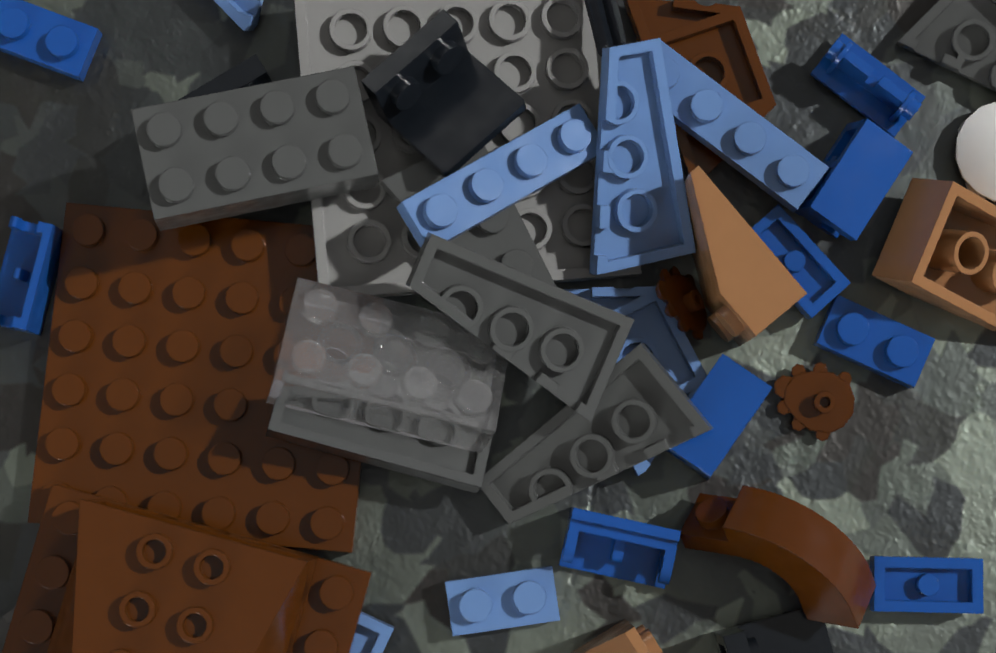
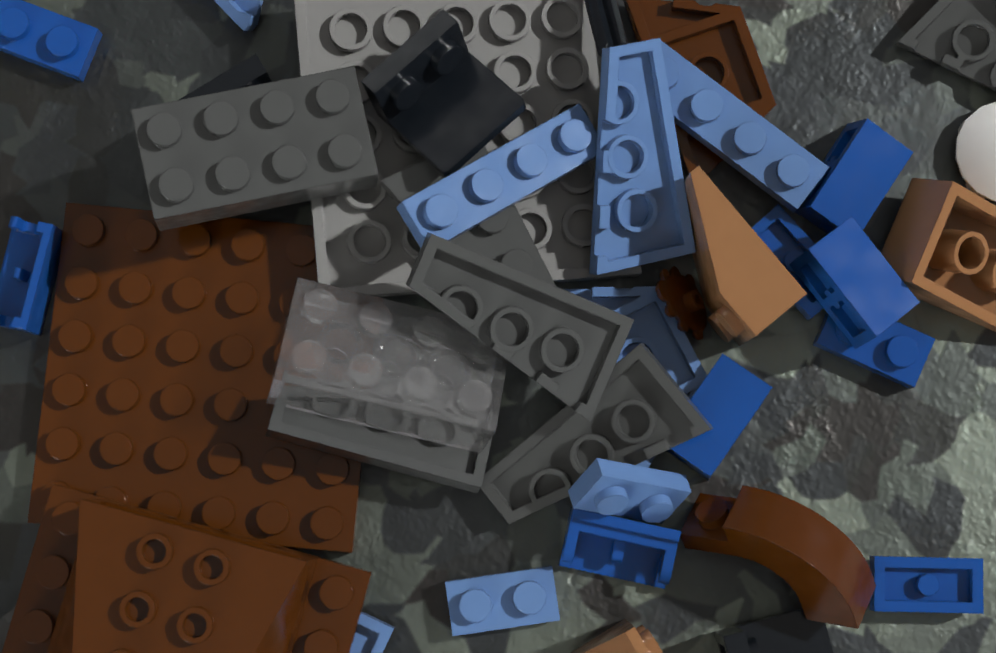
reddish brown piece [774,362,855,441] -> none
blue hinge [810,33,925,137] -> none
none -> medium blue plate [568,458,692,524]
none -> blue hinge [789,216,920,349]

